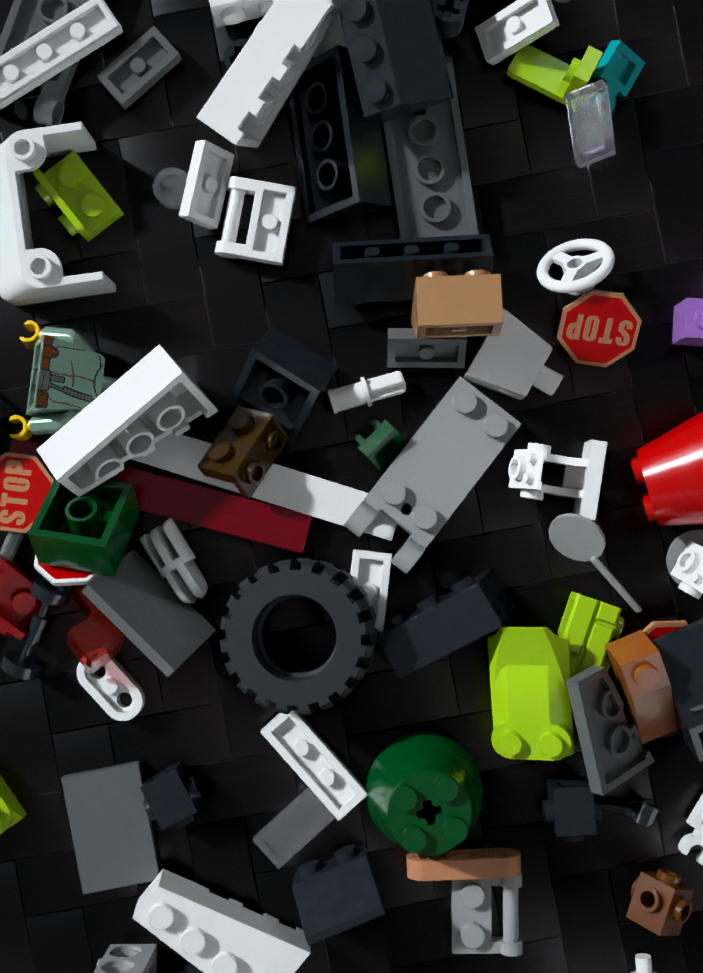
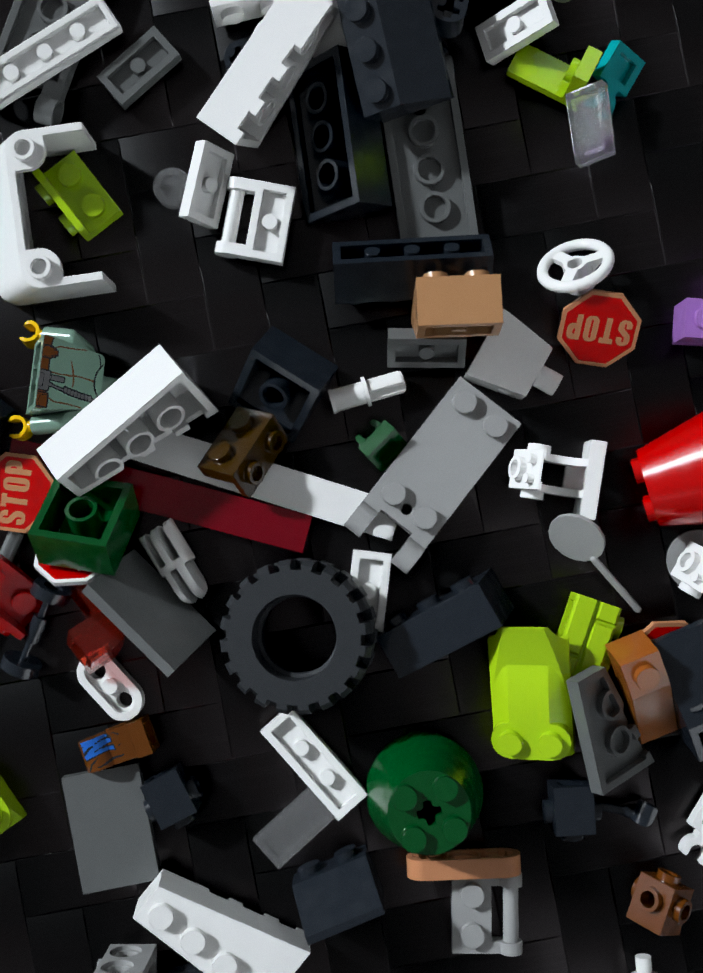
none -> reddish brown leg [78,713,160,773]

